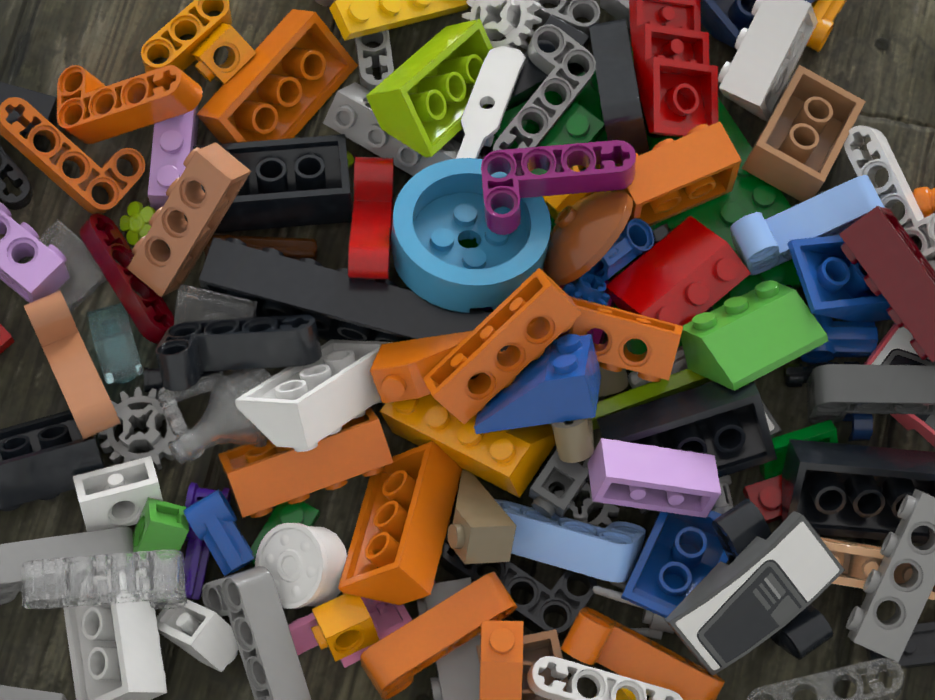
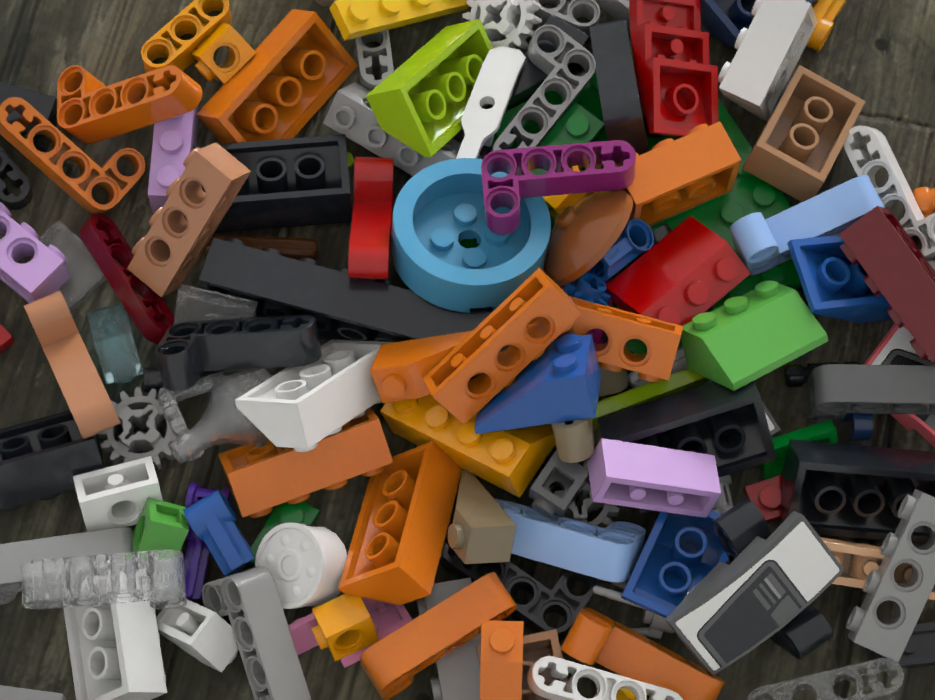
lime plant [120,201,156,245] -> none
blue piece [800,314,878,363] -> none

